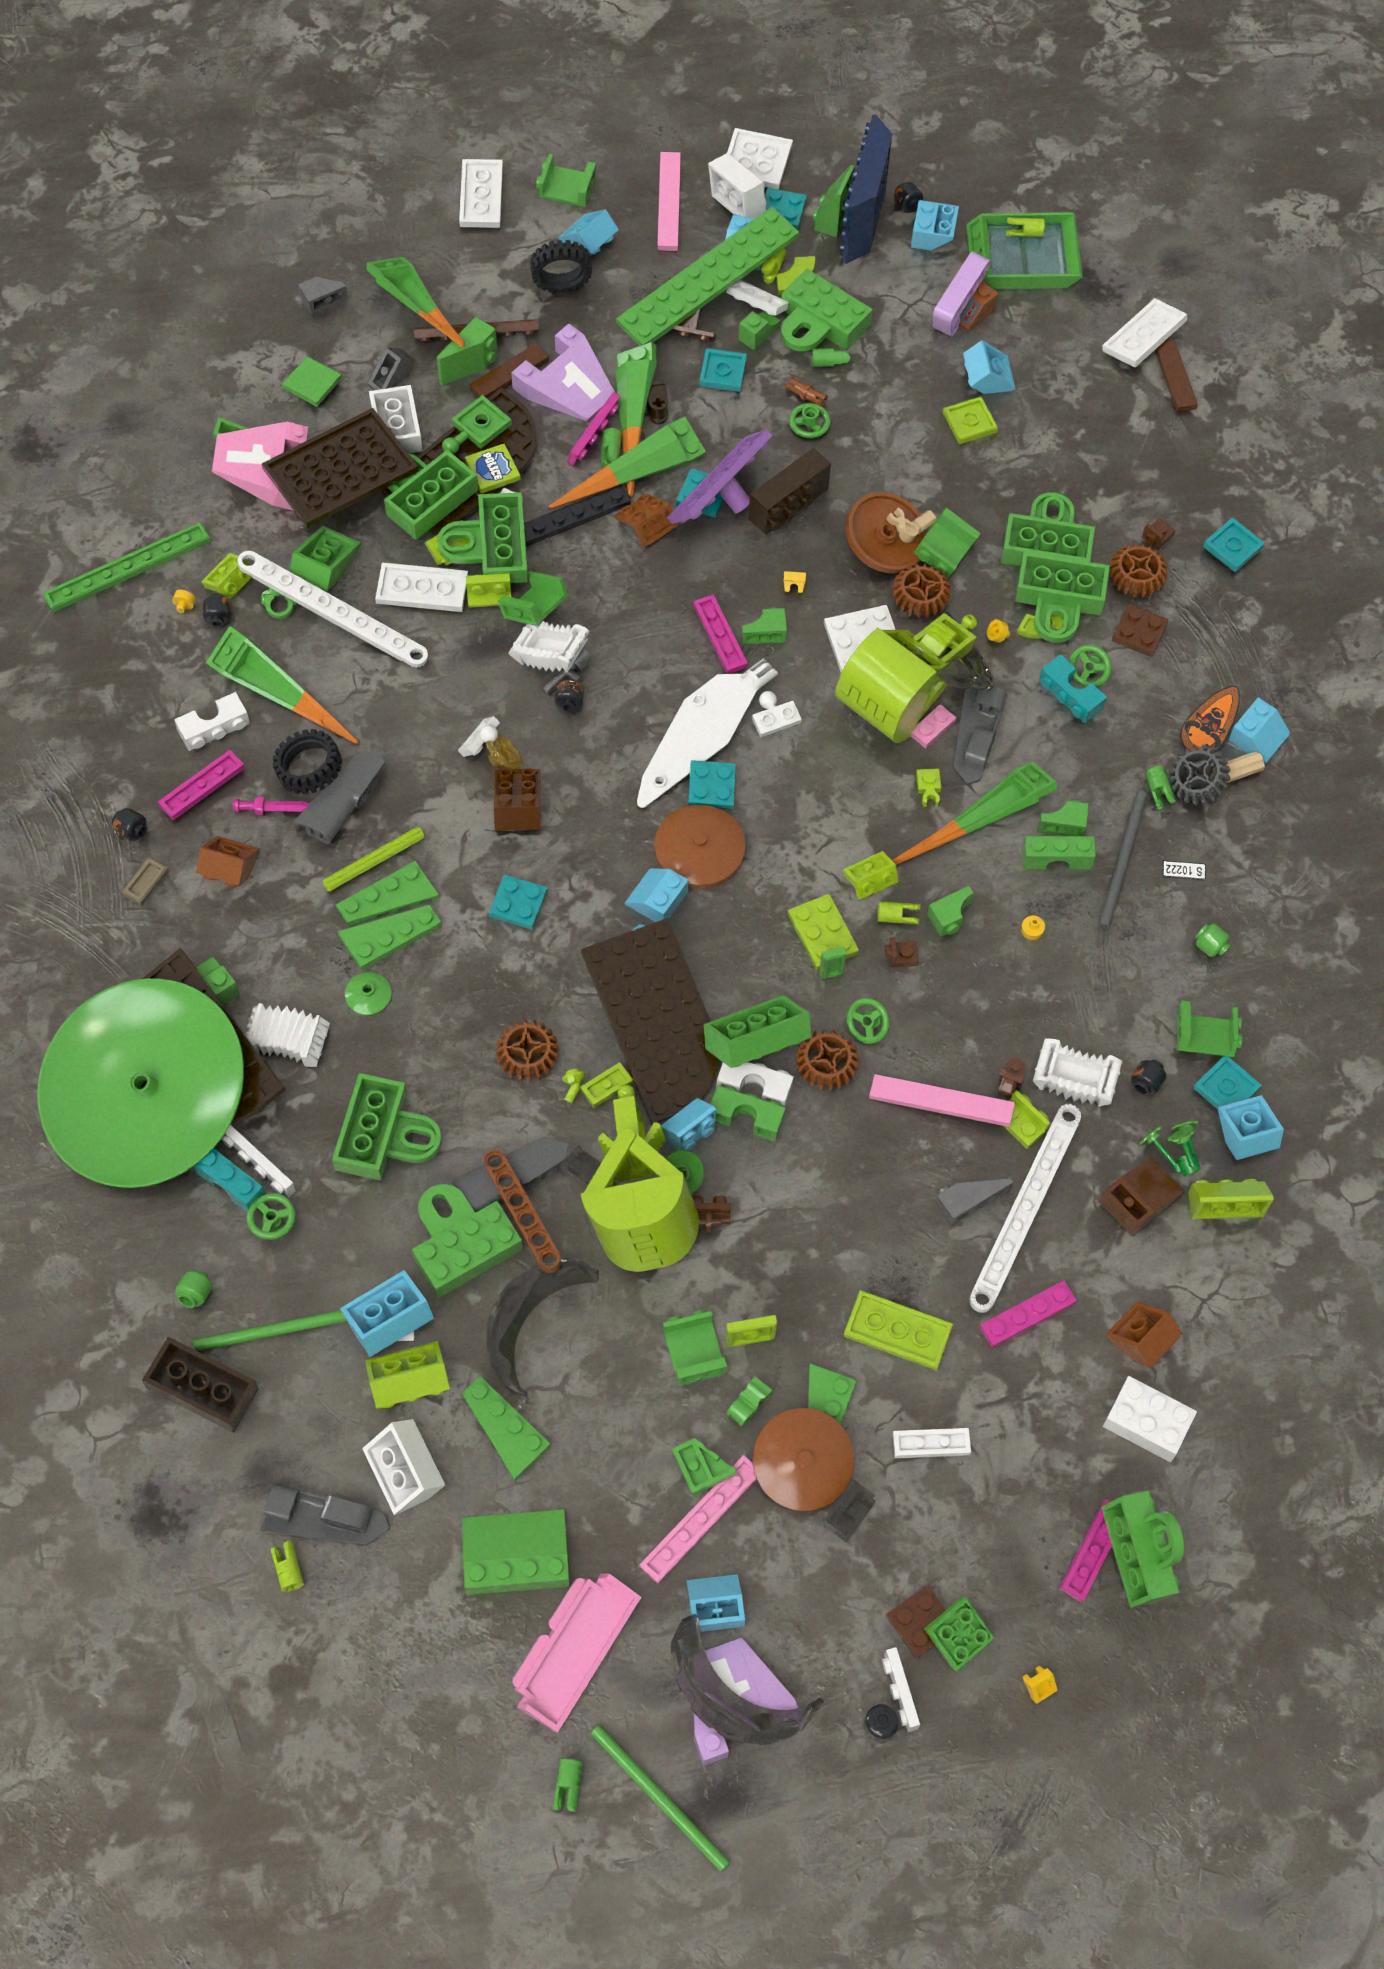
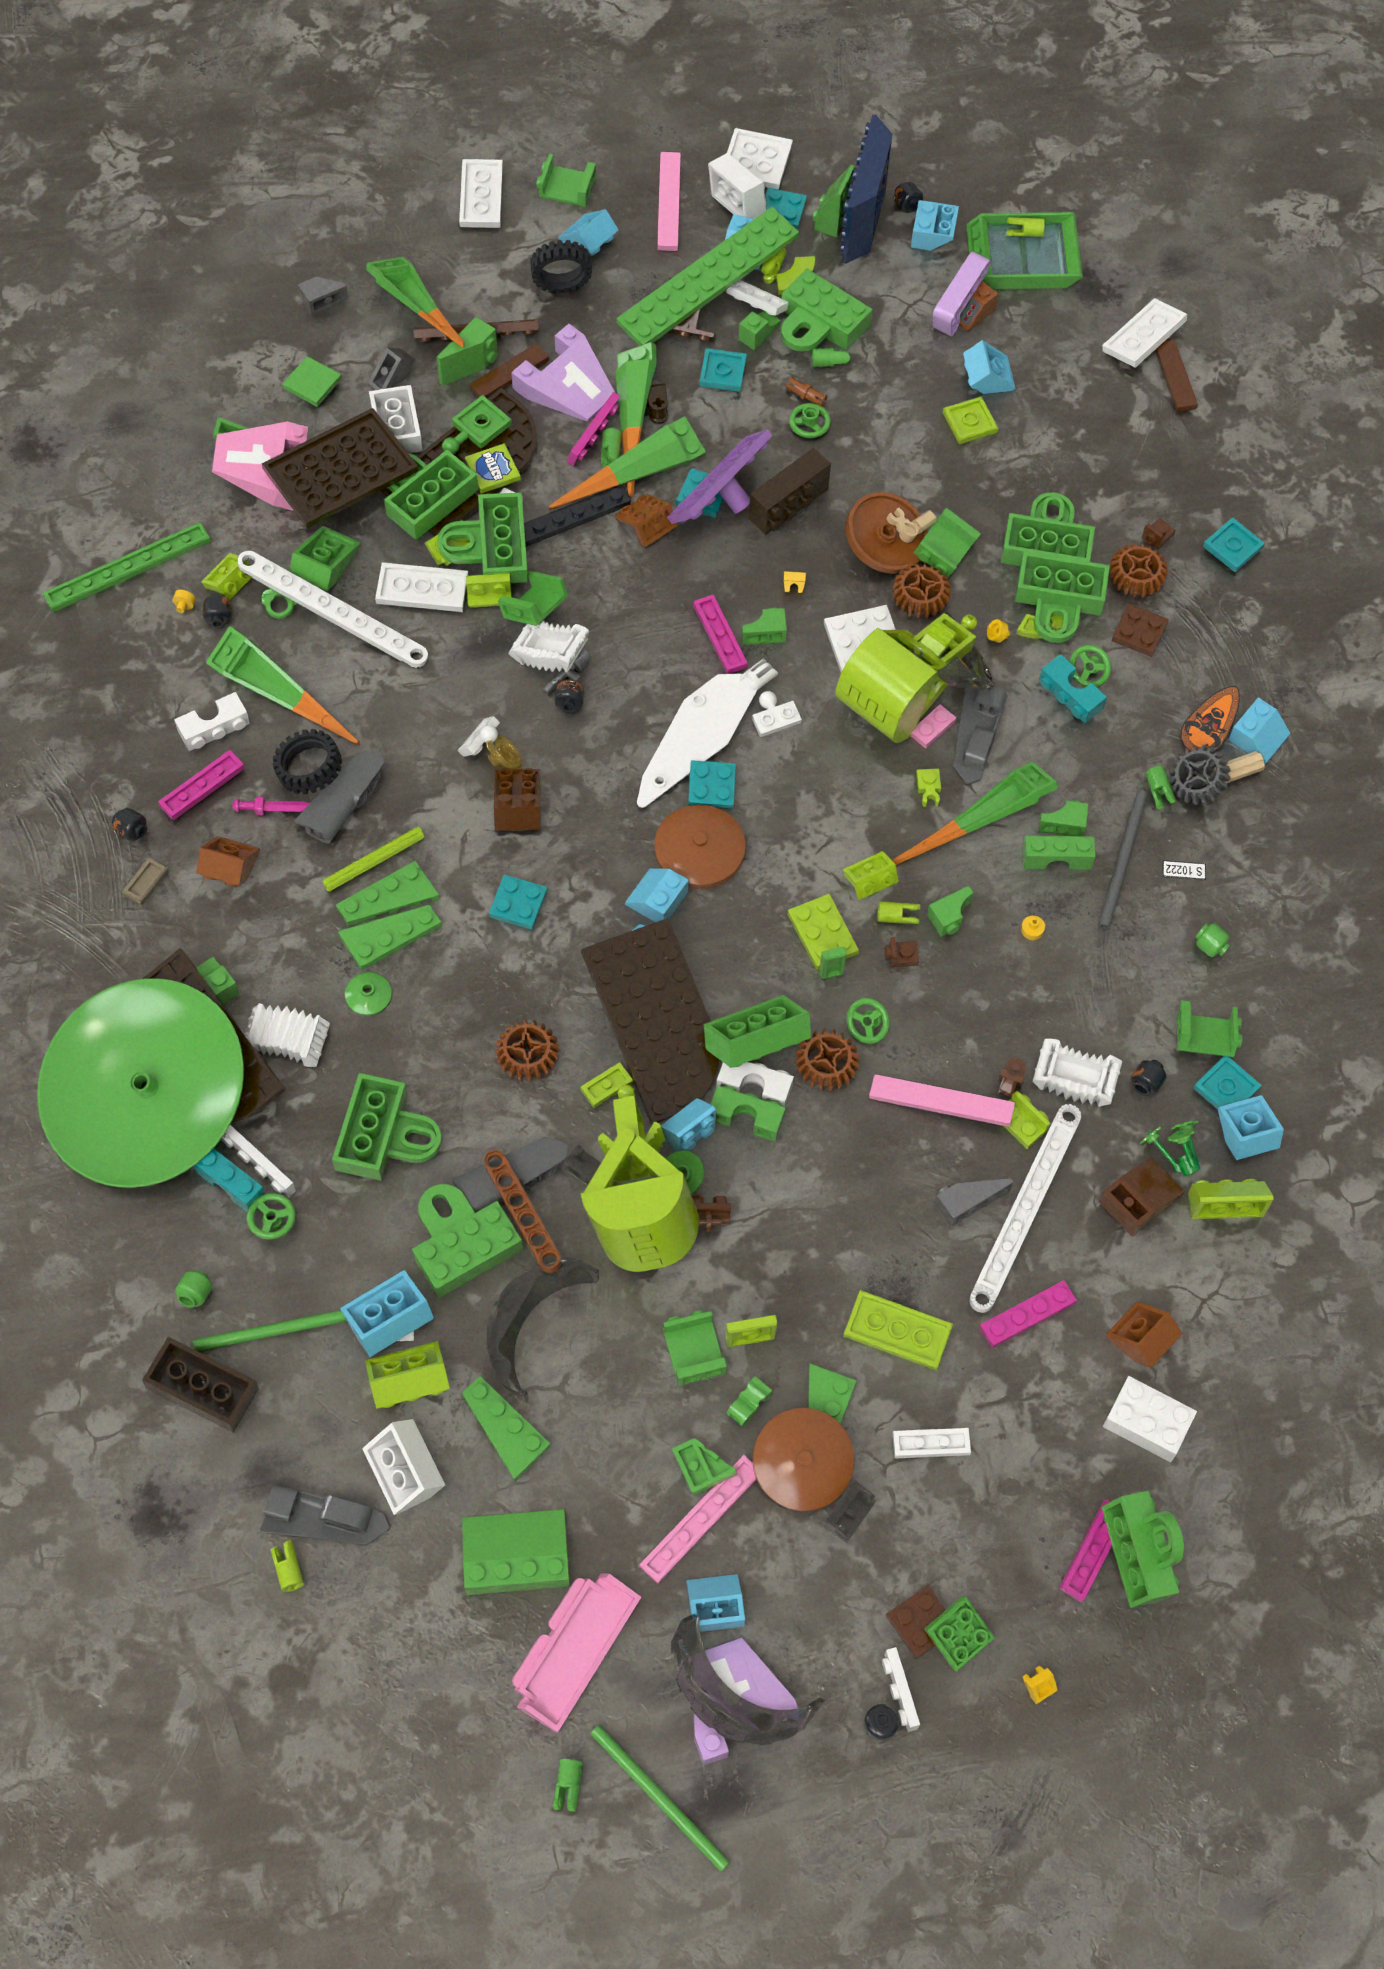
lime plate [562,1069,585,1103] -> none

